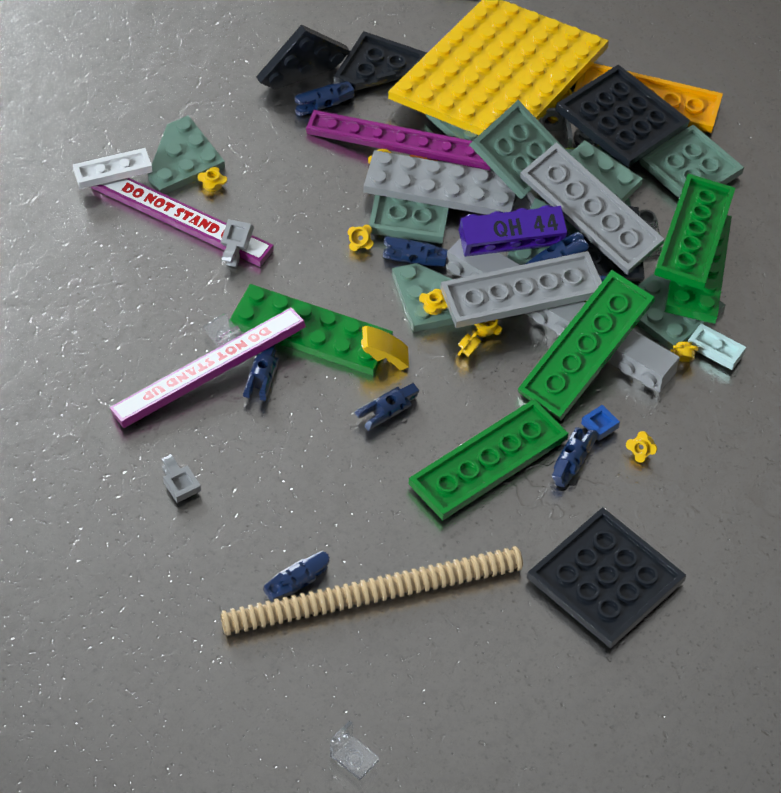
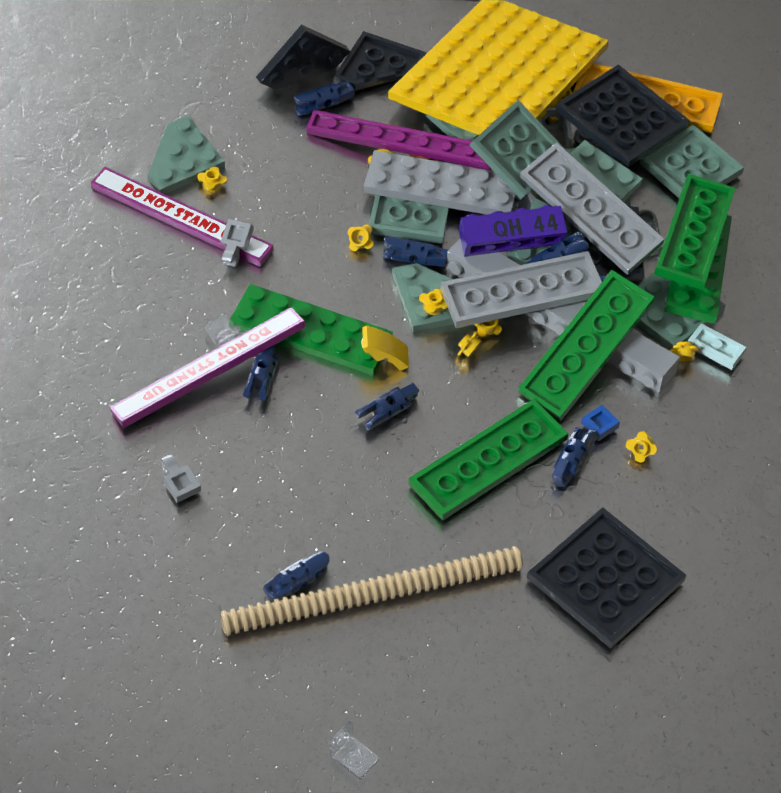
white plate [73,148,152,189] -> none

